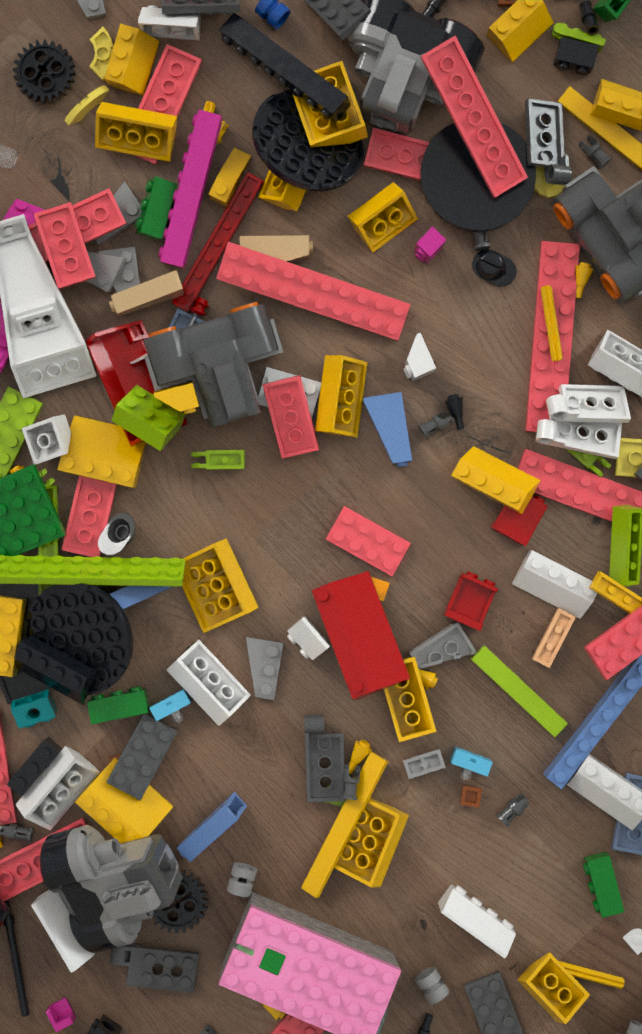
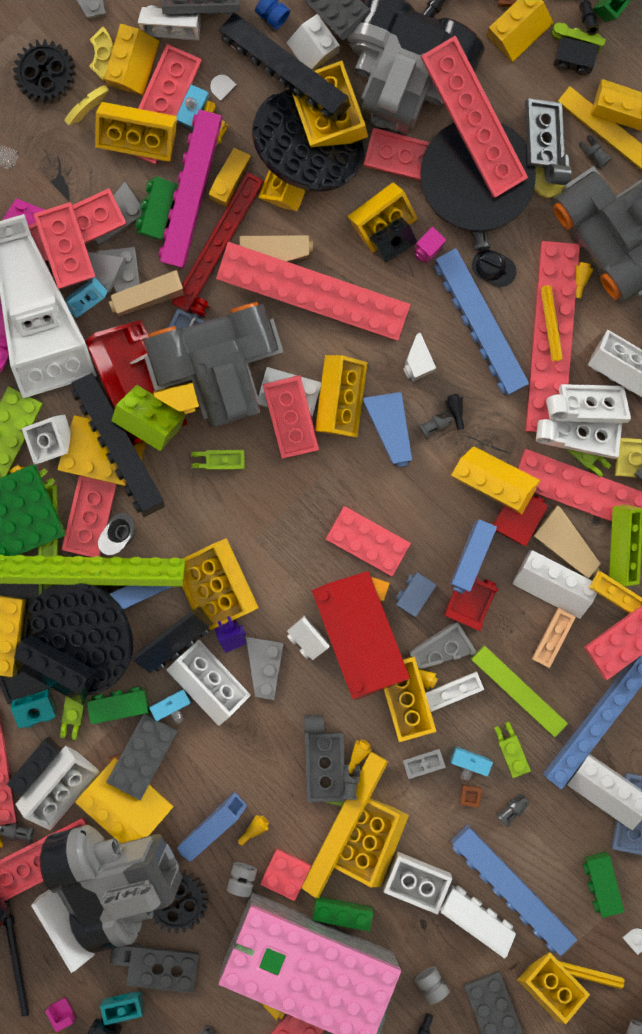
none -> lime hinge [60,696,86,740]
none -> medium azure piece [65,278,107,318]
none -> black brick [71,373,164,518]
none -> teal brick [100,990,145,1025]
none -> black slope [131,606,213,673]
none -> medium azure piece [177,85,209,131]
none -> white piece [210,75,237,101]
none -> dark purple brick [215,616,247,653]
none -> yellow cone [237,815,269,846]
none -> coral plate [260,848,311,901]
none -> white slope [286,14,340,71]
none -> green brick [312,896,373,932]
none -> black brick [370,217,417,263]
none -> white brick [383,851,452,915]
none -> sand blue brick [395,572,436,617]
none -> white plate [425,671,484,712]
none -> medium blue brick [434,248,529,396]
none -> medium blue slope [450,519,497,594]
none -> medium blue brick [451,824,577,956]
none -> lime hinge [494,722,531,778]
none -> tan slope [532,506,601,579]

